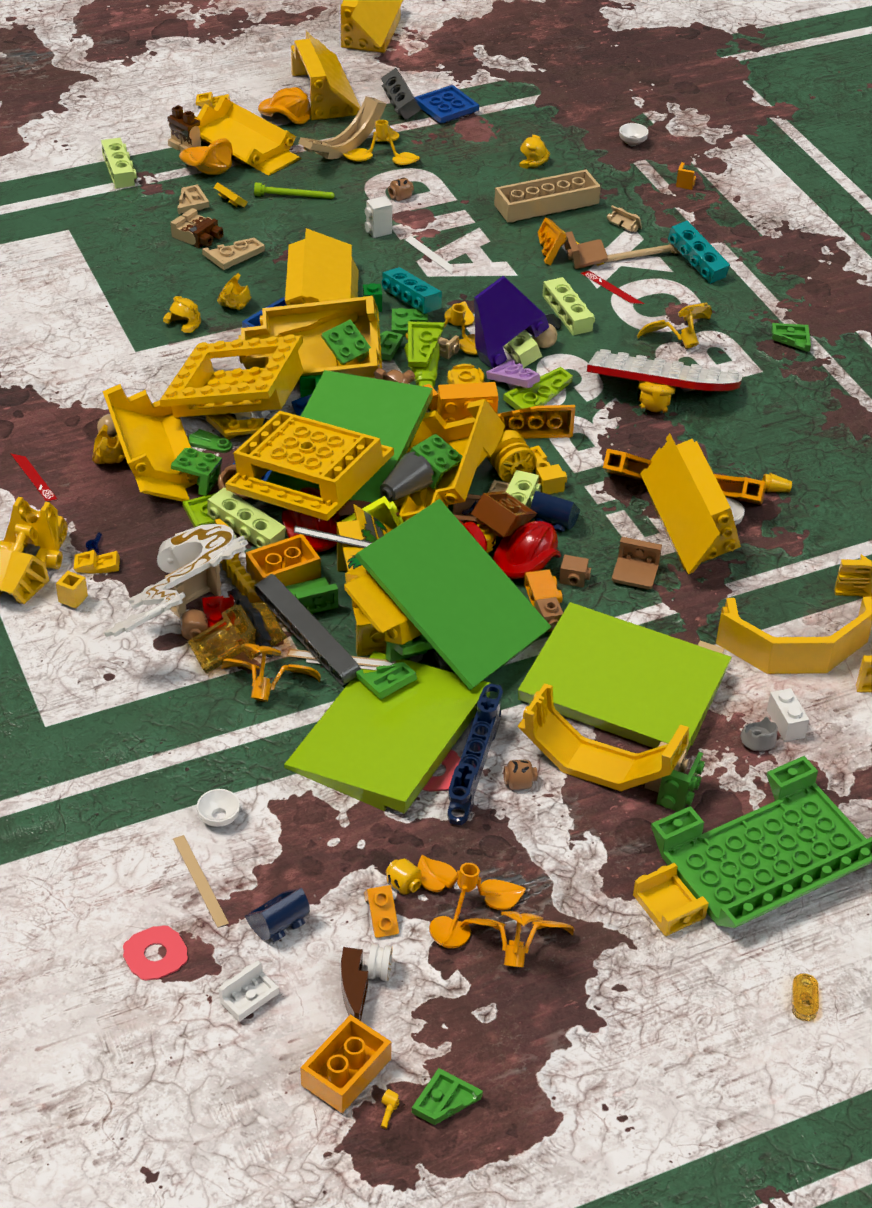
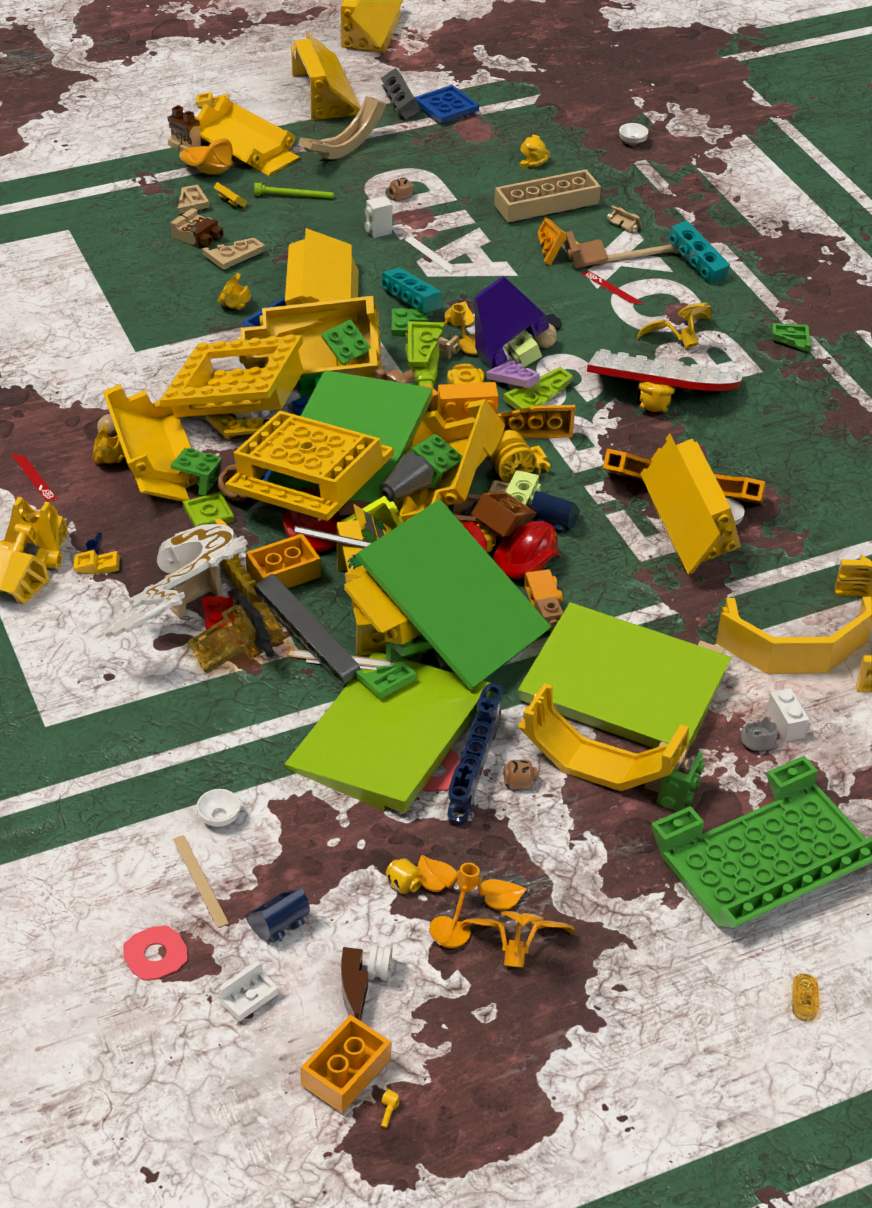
yellow brick [56,571,88,609] -> none
yellowish green brick [101,138,137,189] -> none
yellow helmet [163,296,201,333] -> none
medium nougat head [180,609,209,641] -> none
bright green piece [189,429,232,453] -> none
yellowish green brick [207,488,286,548] -> none
light orange plant [221,643,321,702] -> none
light orange piece [258,87,311,125] -> none
bright green bracket [286,577,338,614] -> none
yellow plant [343,120,420,165] -> none
green brick [363,283,382,312] -> none
light orange bracket [364,885,399,938] -> none
bright green wing [380,331,403,361] -> none
bright green wing [412,1068,483,1125] -> none
yellow brick [536,464,567,494] -> none
yellowish green brick [543,277,595,336] -> none
medium nougat brick [559,555,592,588] -> none
medium nougat bracket [612,537,662,589] -> none
yellow panel [633,863,709,937] -> none
light orange panel [676,162,696,190] -> none
yellow cone [762,473,792,492] -> none

